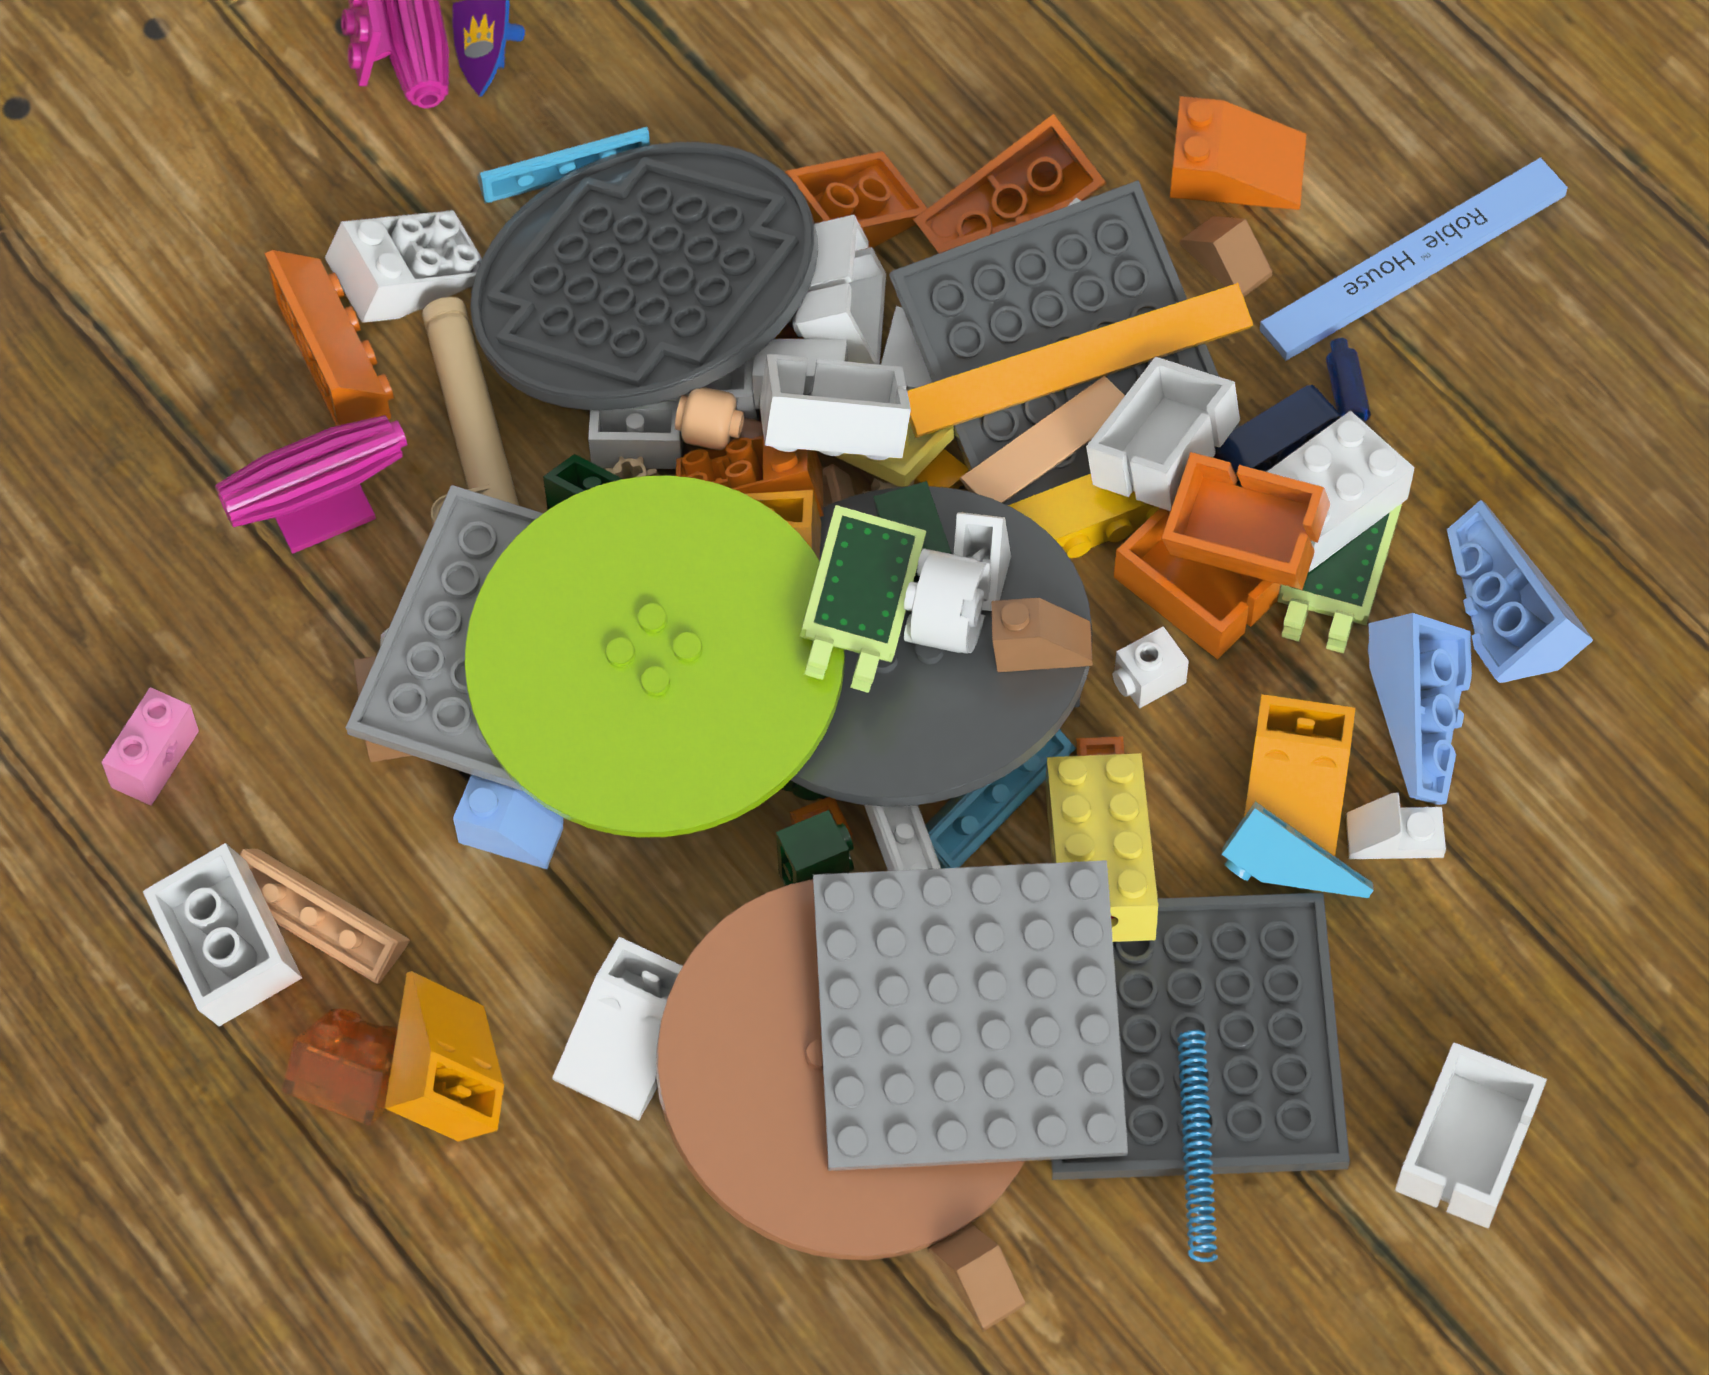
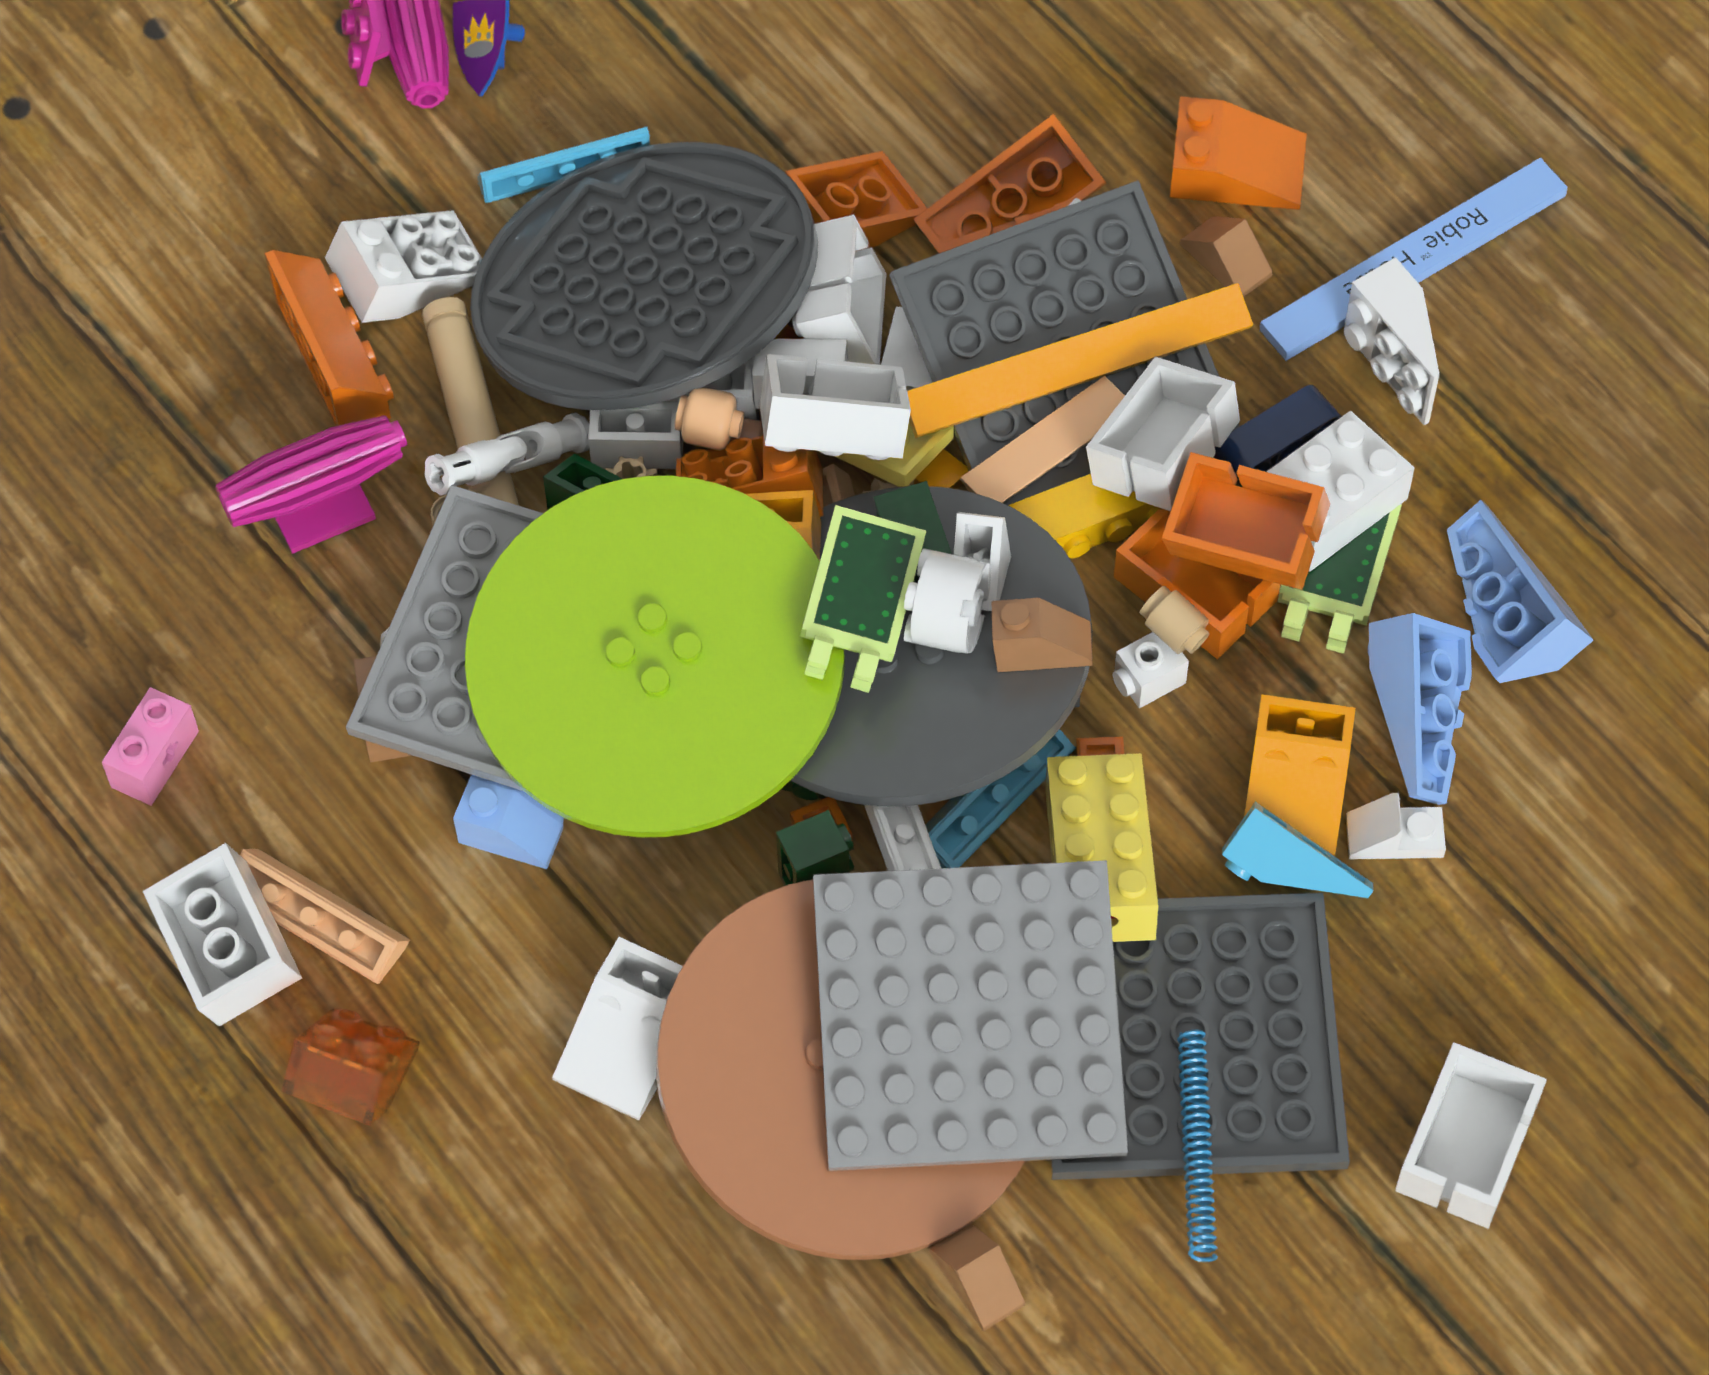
light orange slope [385,971,504,1142] -> none
clear blue cylinder [1326,338,1371,422] -> none
none -> white piece [425,413,589,496]
none -> tan brick [1139,586,1210,654]
none -> white slope [1344,257,1440,425]

